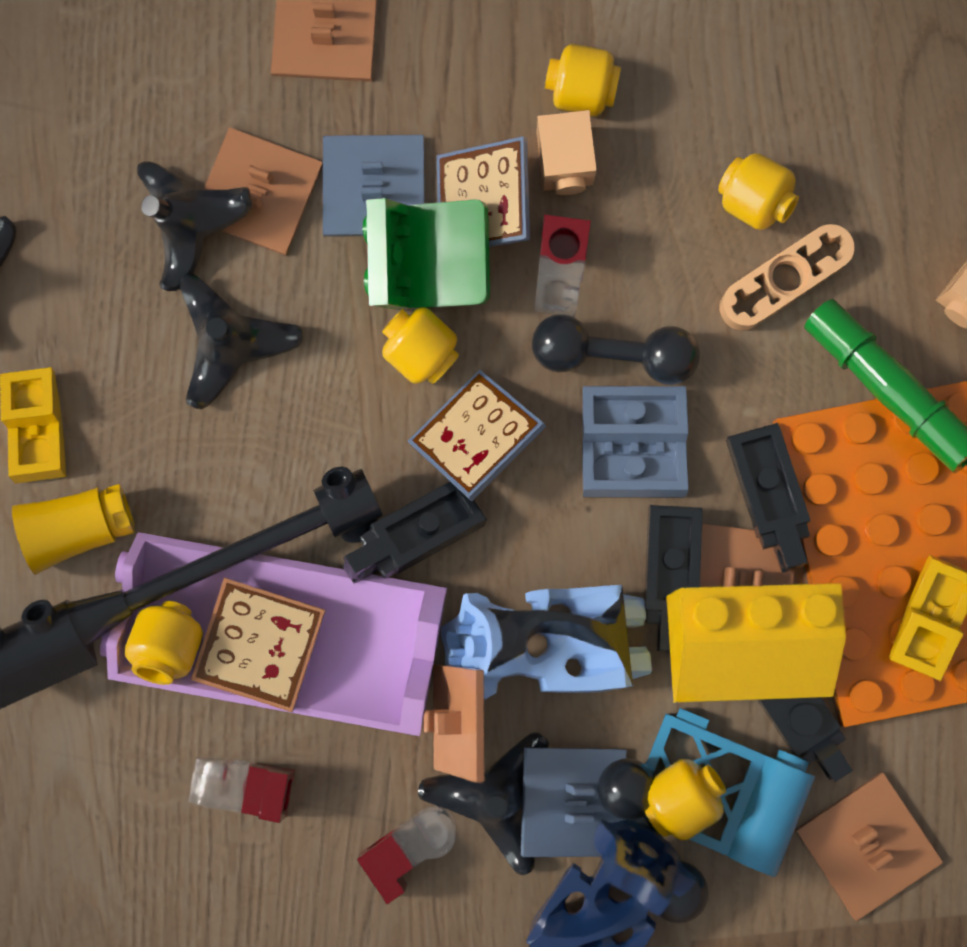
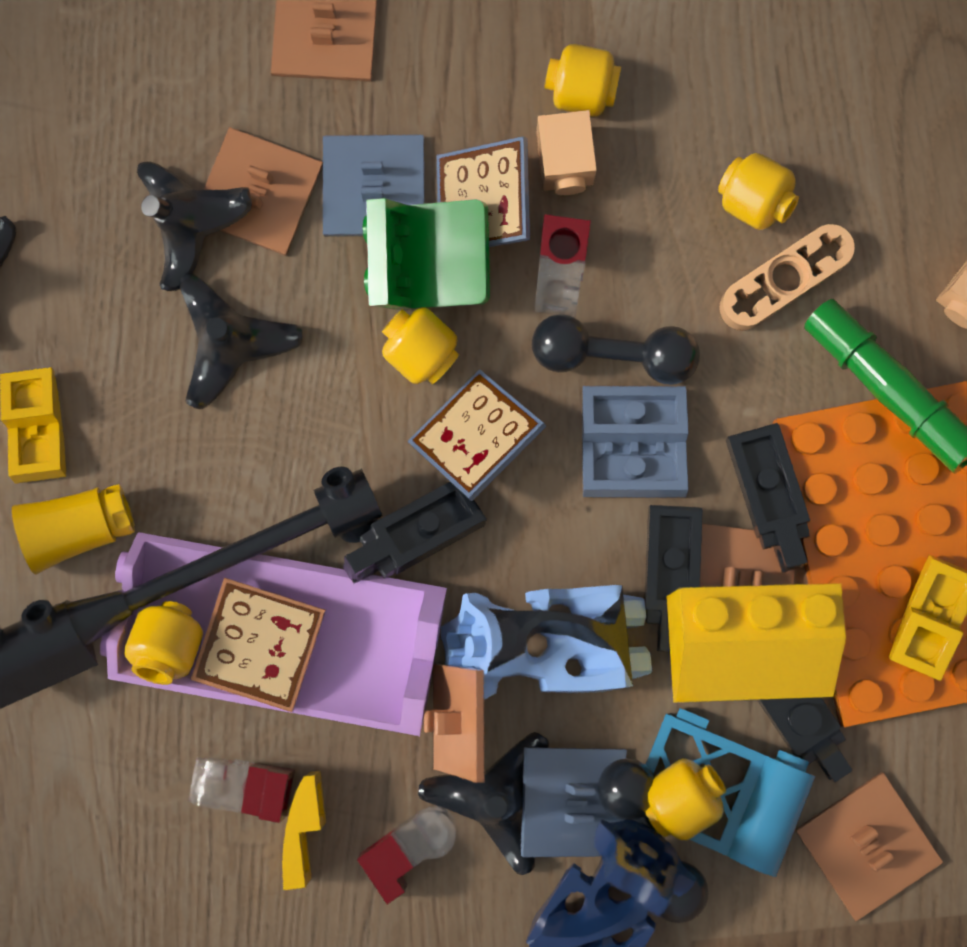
none -> yellow slope [282,770,326,890]

